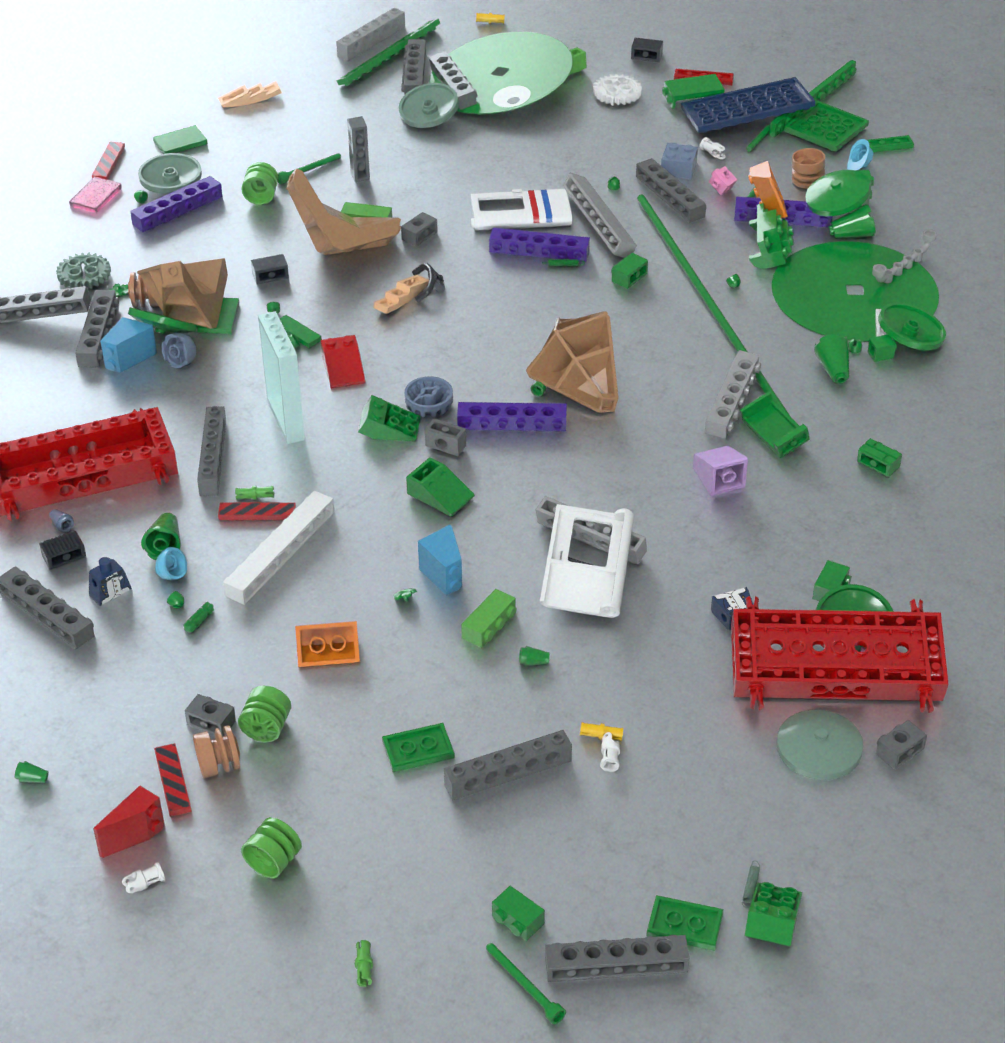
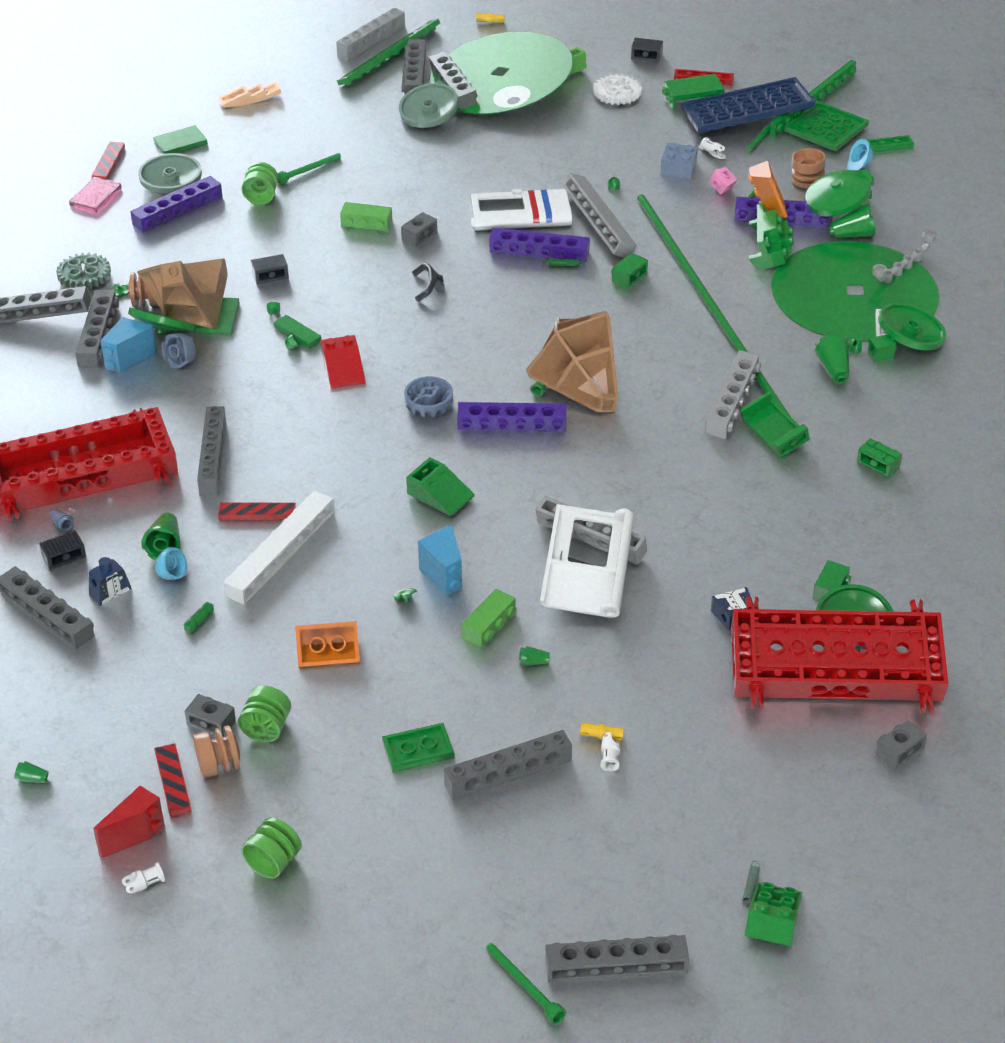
green hinge [134,190,148,204] -> none
green hinge [167,591,184,609] -> none
bright green pin [235,485,275,500] -> none
light aqua panel [258,311,305,444] -> none
medium nougat panel [286,168,401,255] -> none
dark grey brick [347,116,370,182] -> none
bright green pin [354,940,373,987] -> none
green slope [358,395,420,441] -> none
light nougat slope [373,275,429,314] -> none
dark grey brick [425,418,466,456] -> none
green brick [492,885,545,941] -> none
dark grey brick [636,158,707,223] -> none
green tile [646,895,724,951] -> none
lavender slope [693,446,748,496] -> none
green hinge [726,274,741,288] -> none
sand green dish [777,709,863,780] -> none

